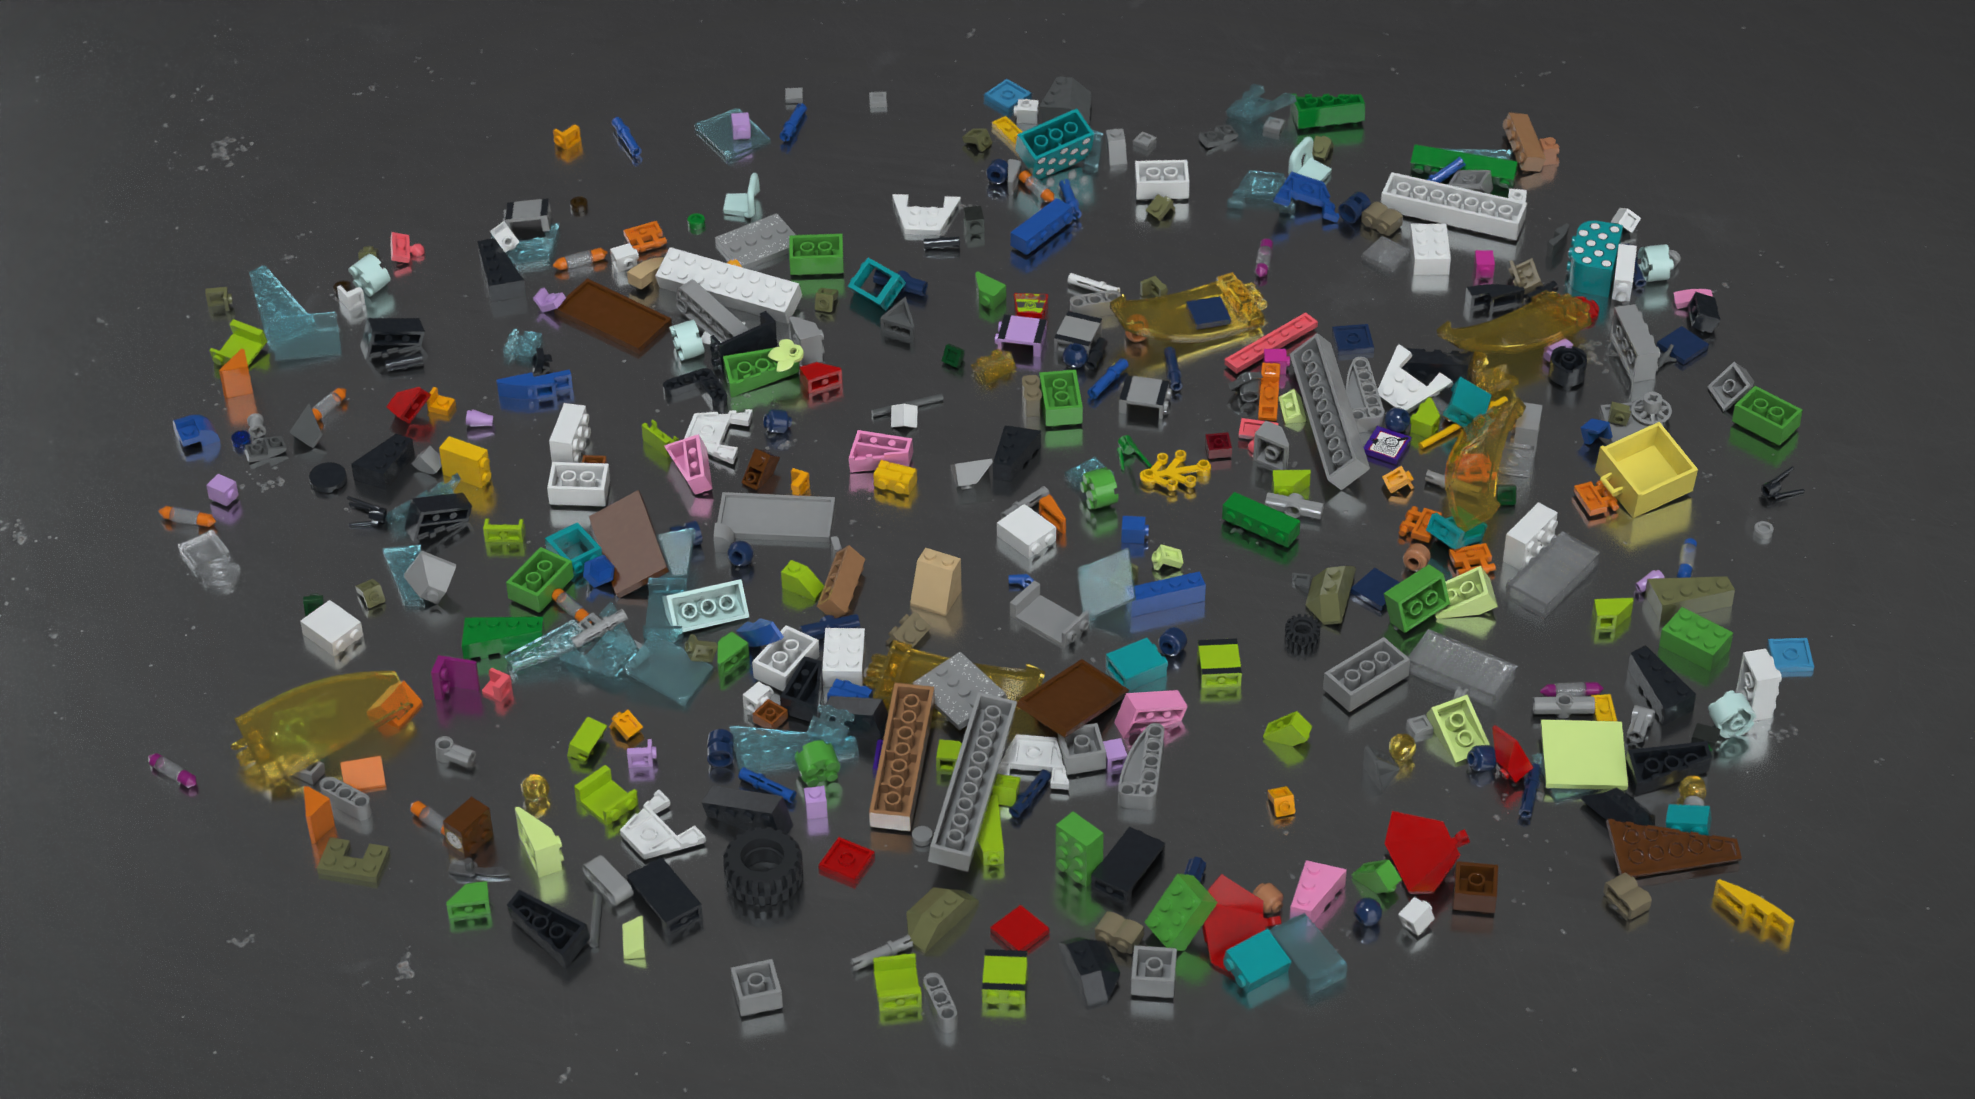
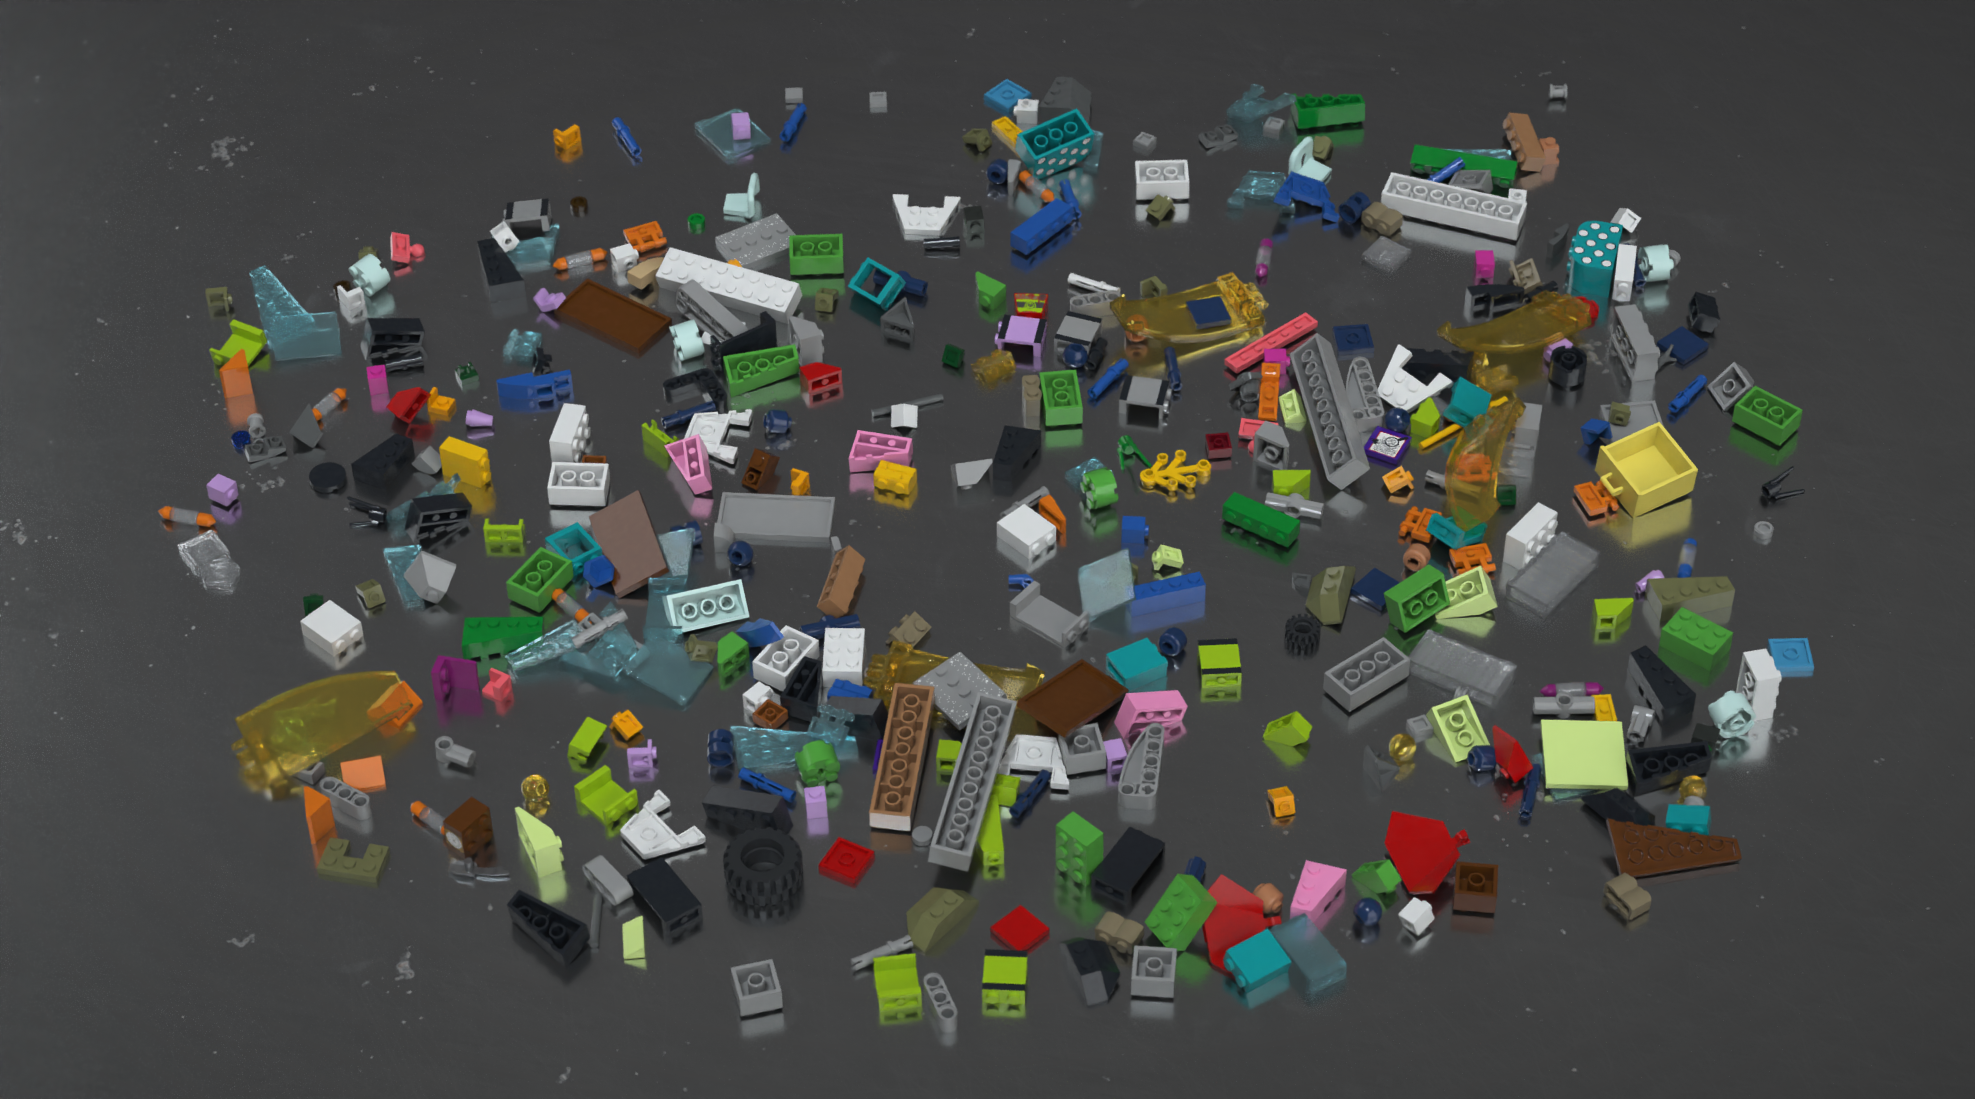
piece [148,753,196,788] -> none
blue brick [173,414,220,447] -> none
bright green slope [446,881,491,919] -> none
yellowish green plate [768,339,804,372] -> none
lime slope [781,560,824,601] -> none
tan slope [910,548,961,617] -> none
light grey slope [1106,129,1127,168] -> none
white brick [1410,223,1451,275] -> none
light grey wheel [1631,392,1672,425] -> none
bright pink slope [1674,289,1713,309] -> none
yellow slope [1714,879,1795,938] -> none
none -> dark pink brick [366,365,389,395]
none -> dark green tile [455,362,479,386]
none -> dark blue pin [661,400,716,429]
none -> light grey bush [1548,84,1567,99]
none -> blue pin [1668,375,1707,413]

